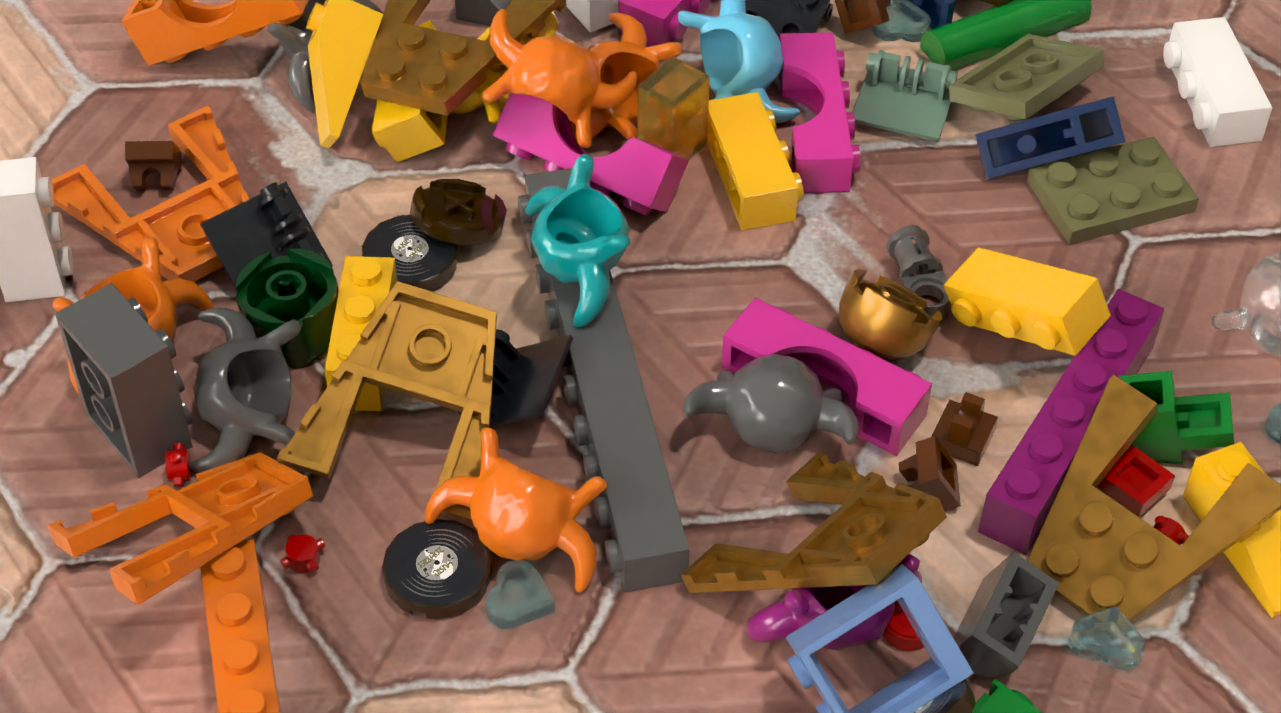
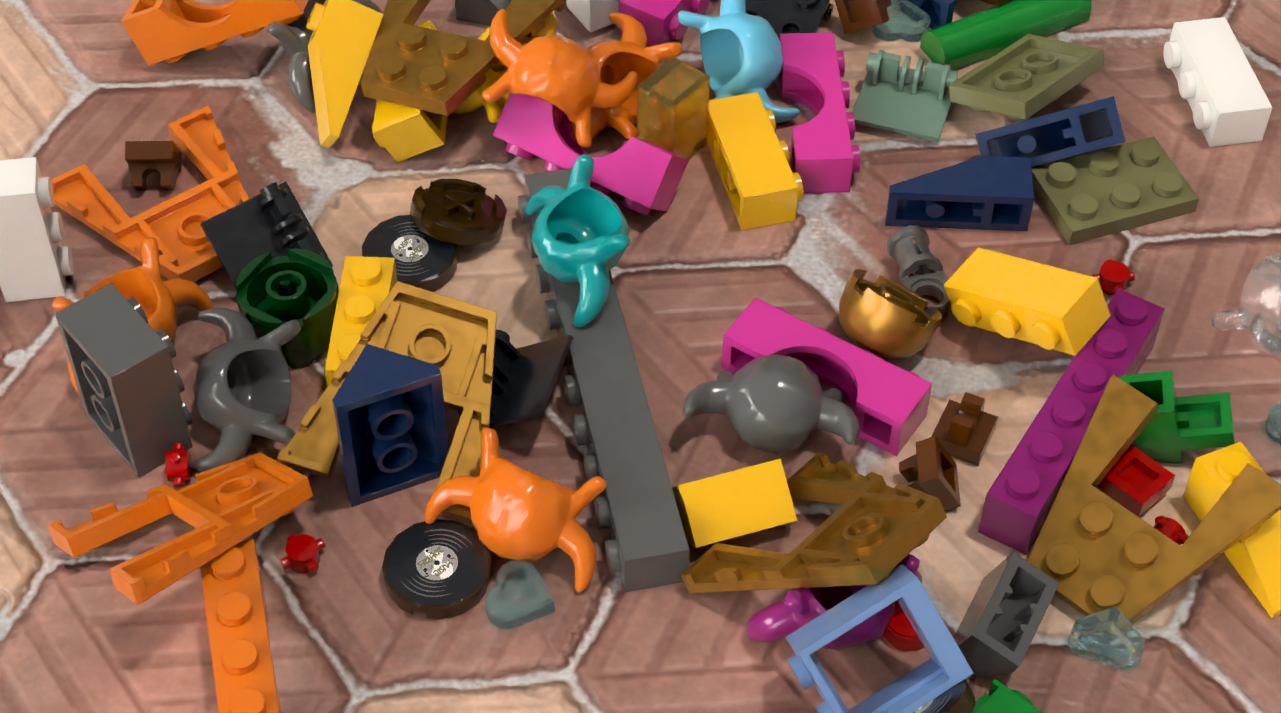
none -> dark blue slope [333,344,449,507]
none -> yellow brick [672,458,798,548]
none -> dark blue slope [885,156,1034,231]
none -> red piece [1092,259,1135,295]

